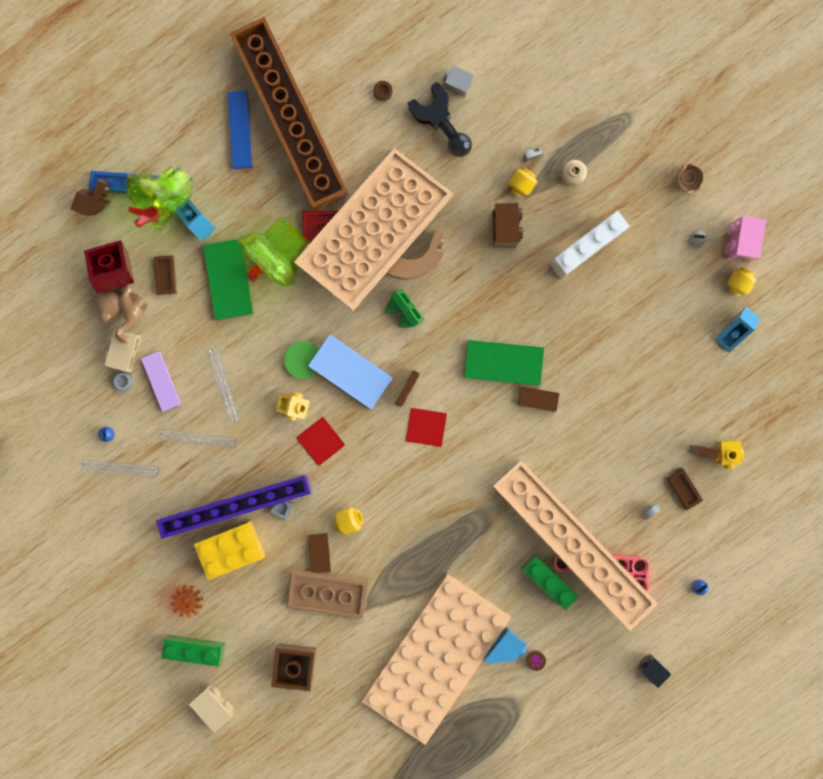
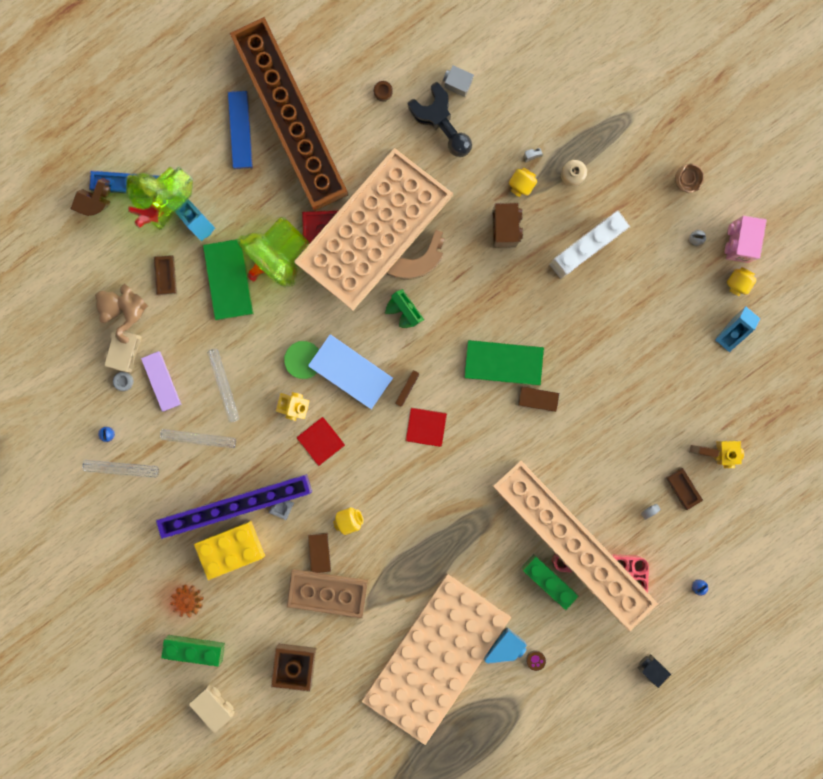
dark red brick [84,240,135,294] -> none

